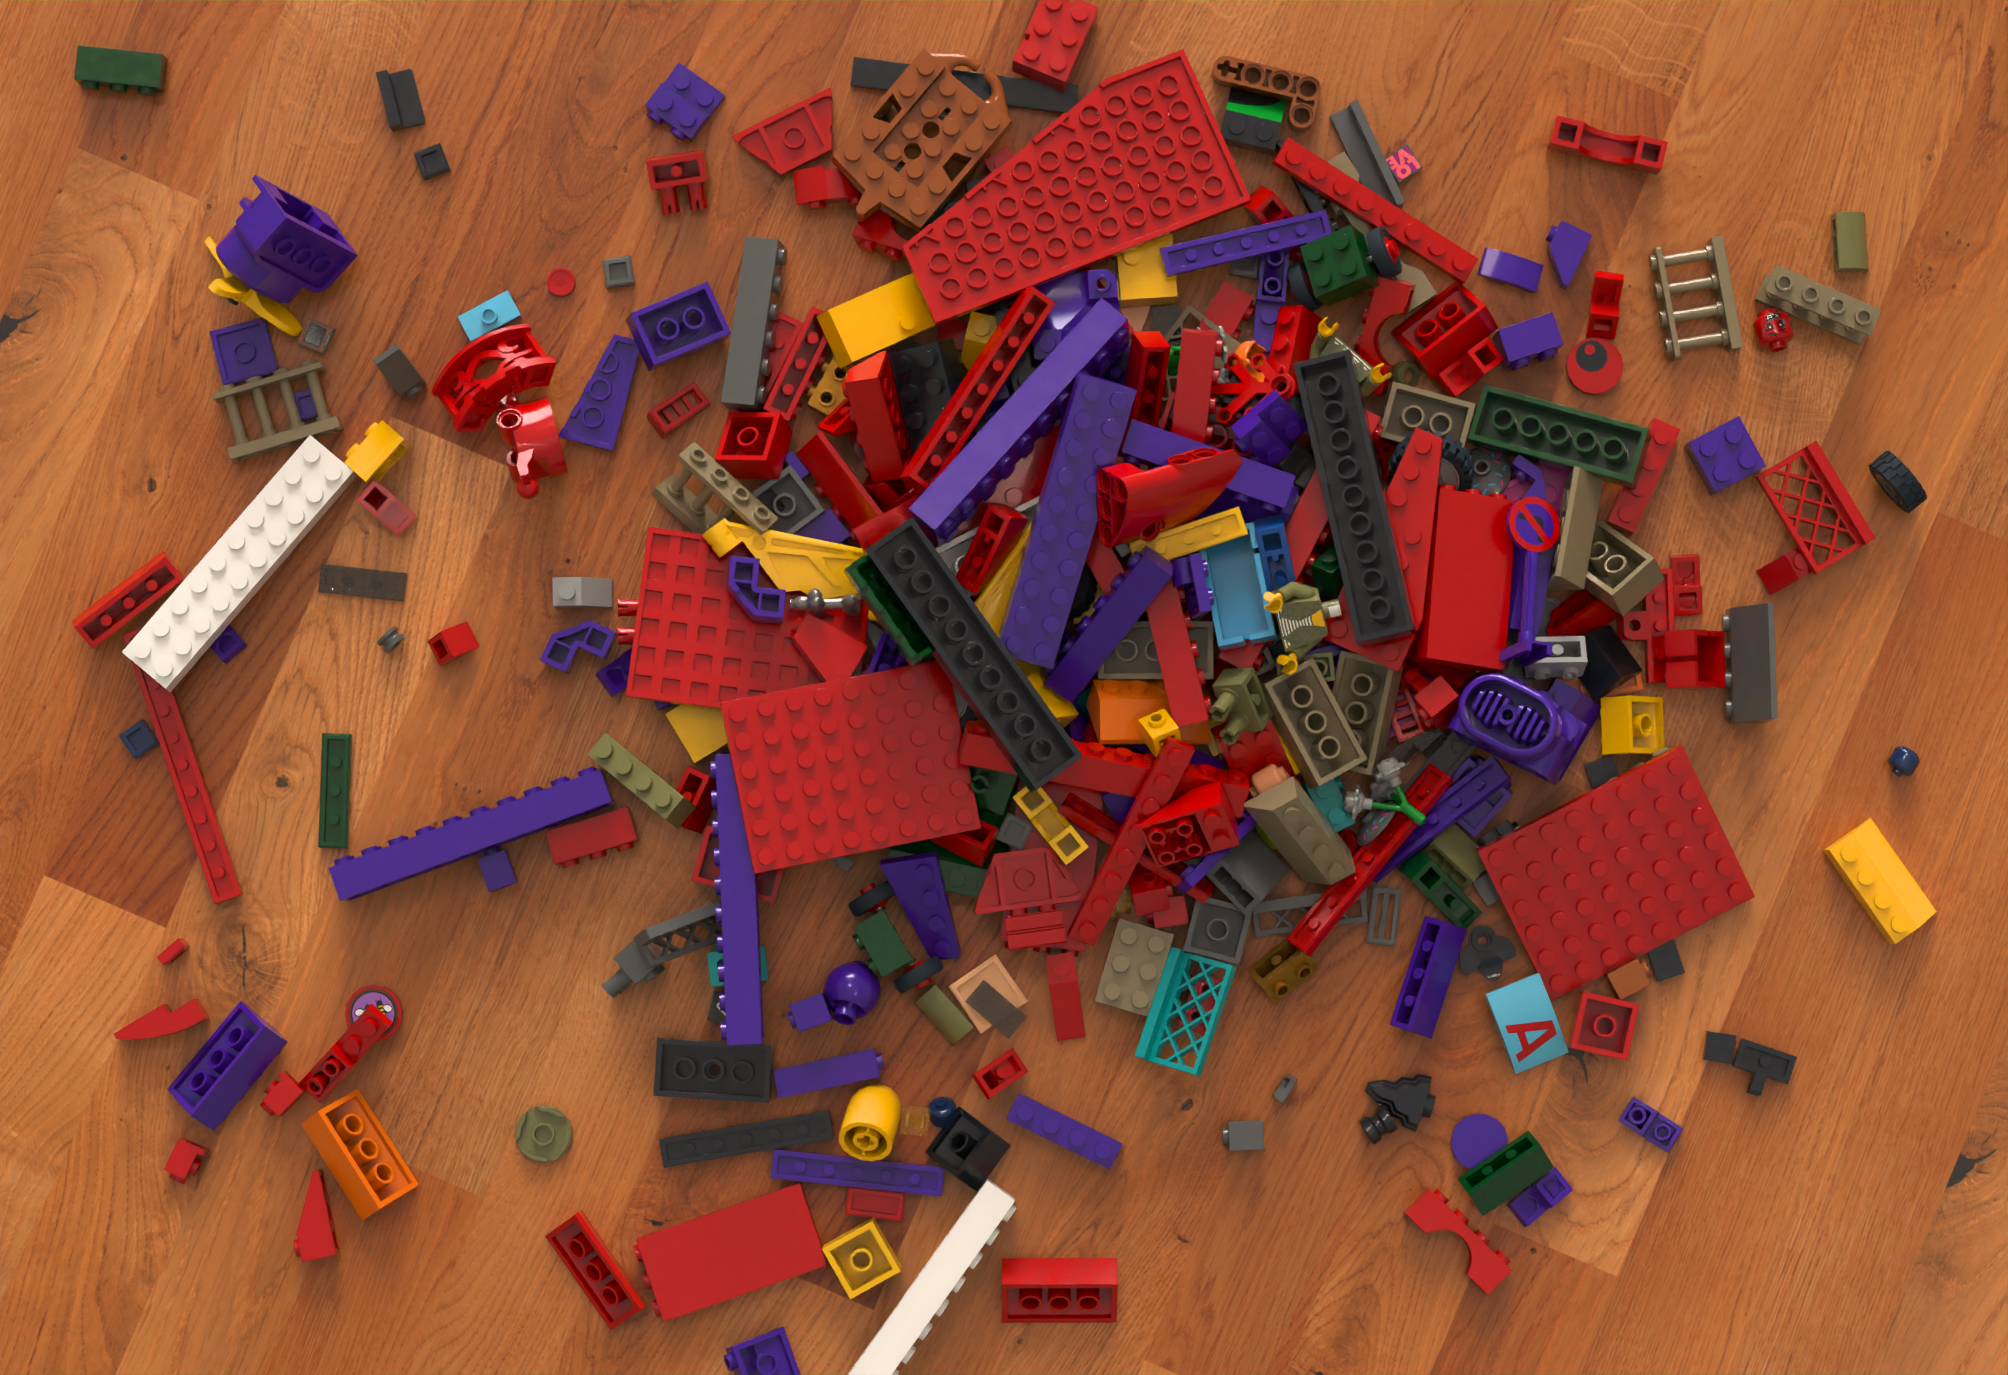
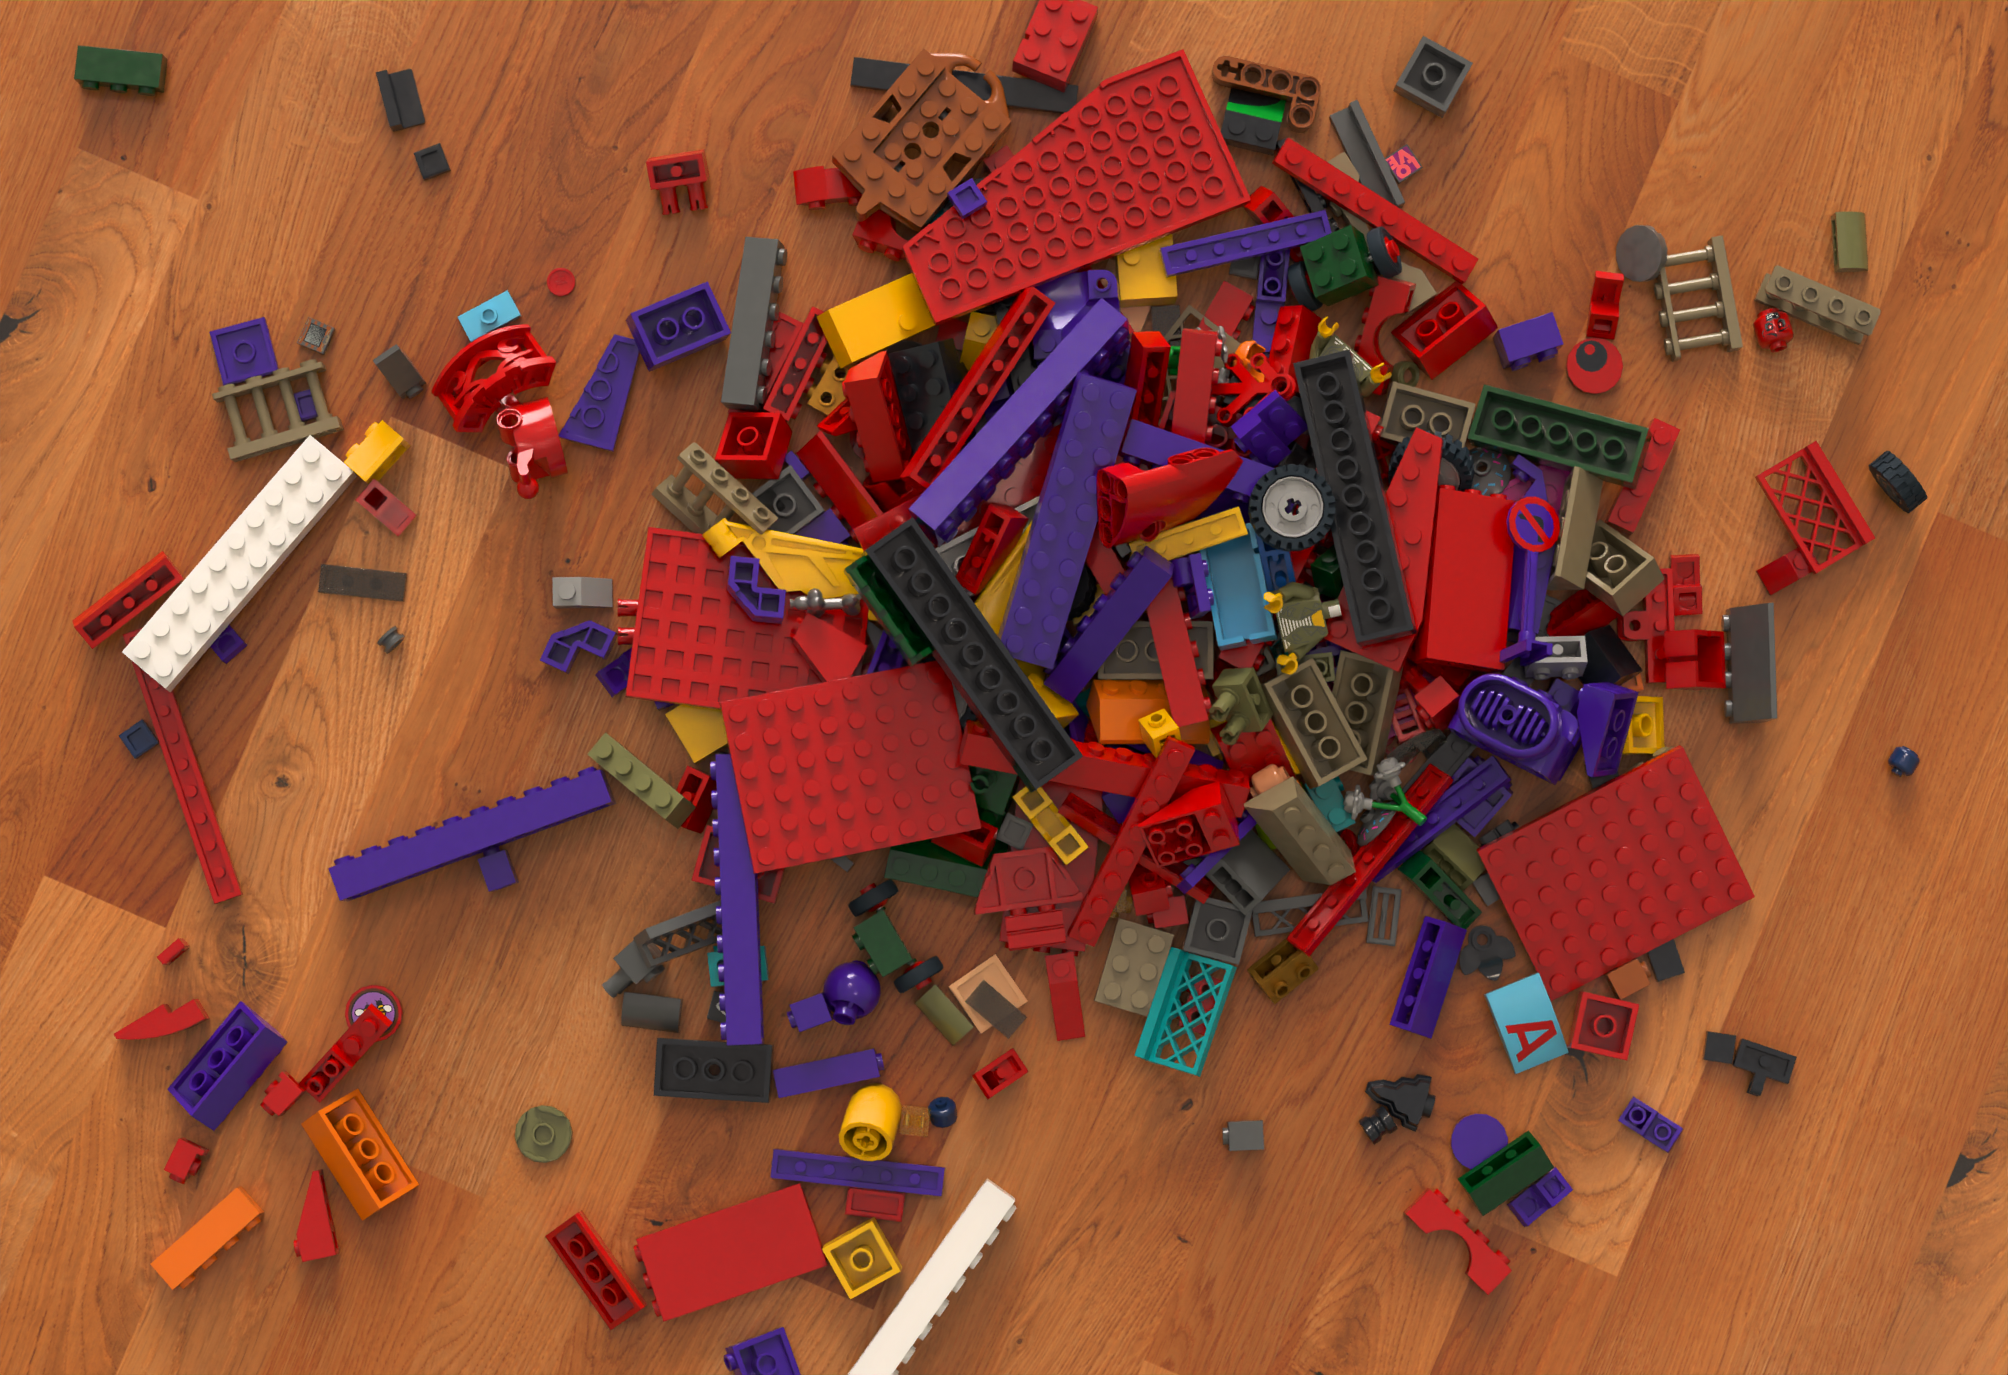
dark purple brick [205,175,358,336] -> none
dark green tile [318,733,352,848] -> none
red brick [427,621,480,666] -> none
red brick [545,807,639,869] -> none
dark grey tile [602,256,635,289] -> none
dark purple plate [645,63,725,142] -> none
red slope [647,381,711,439] -> none
black plate [659,1110,834,1168] -> none
red wing [732,88,832,176] -> none
dark purple wing [880,851,961,960] -> none
black slope [925,1106,1011,1191] -> none
red slope [1002,1258,1118,1323] -> none
dark purple brick [1006,1093,1122,1170] -> none
dark grey tile [1272,1074,1297,1103] -> none
red brick [1435,337,1504,398] -> none
dark purple slope [1477,248,1544,293] -> none
dark purple slope [1545,220,1592,290] -> none
red arch [1547,115,1668,175] -> none
dark purple brick [1684,416,1766,496] -> none
yellow slope [1823,818,1937,944] -> none
none -> orange brick [150,1186,264,1290]
none -> dark grey brick [621,992,683,1033]
none -> dark purple tile [947,178,987,219]
none -> wheel [1248,464,1336,552]
none -> dark grey brick [1393,36,1473,118]
none -> dark purple slope [1577,682,1639,777]
none -> flat silver tile [1616,225,1667,282]

